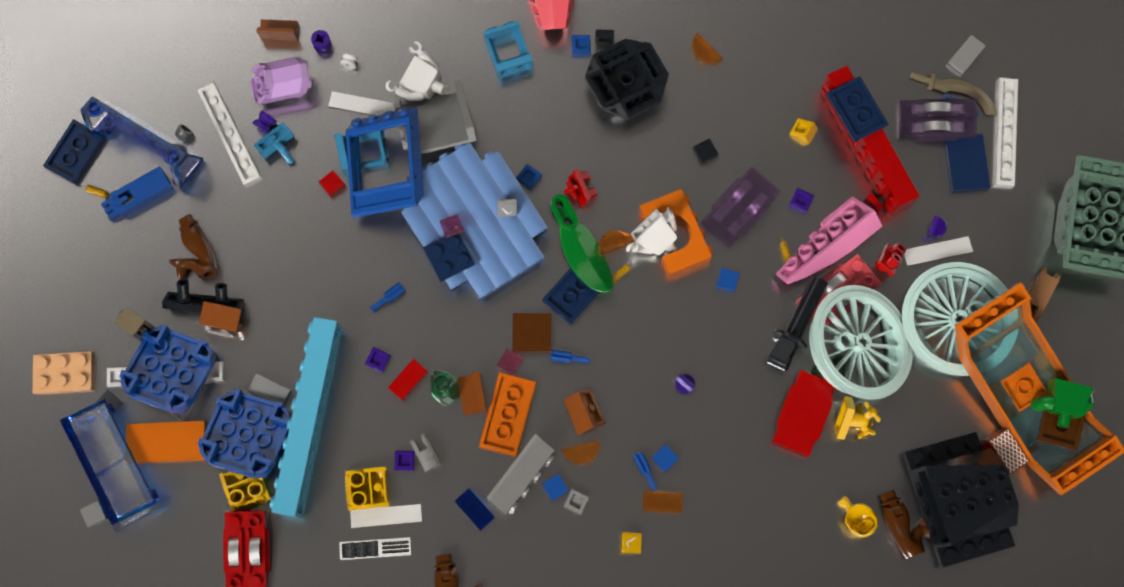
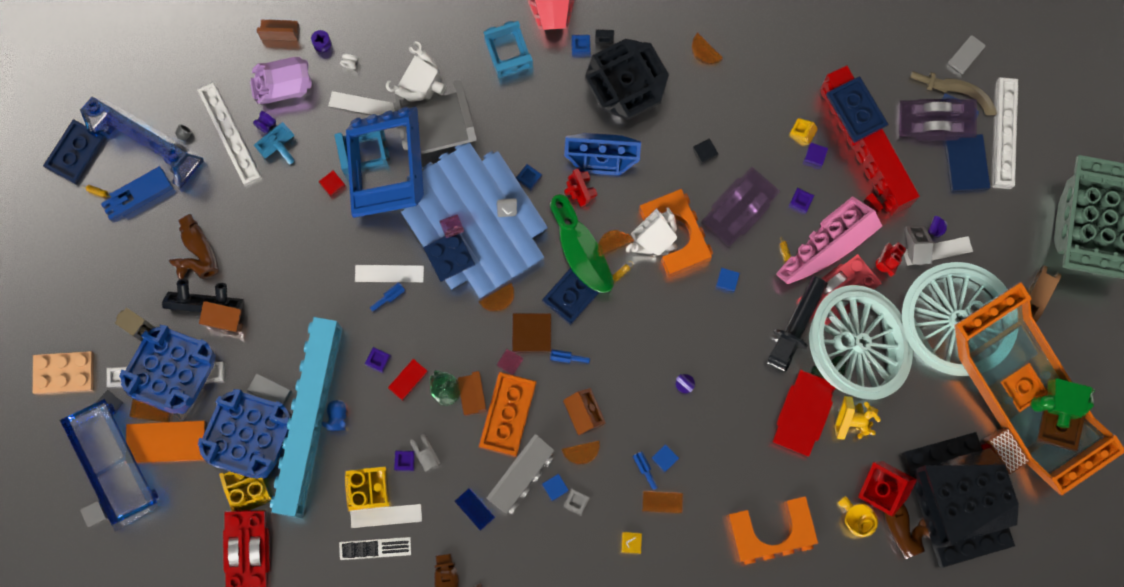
none -> clear orange tile [129,399,171,422]
none -> blue animal [321,400,347,431]
none -> white sticker [355,265,424,282]
none -> clear orange tile [478,283,514,312]
none -> blue wedge [564,133,641,176]
none -> orange arch [727,496,818,565]
none -> dark purple tile [804,142,828,167]
none -> red slope [858,461,917,516]
none -> light grey slope [905,226,934,265]

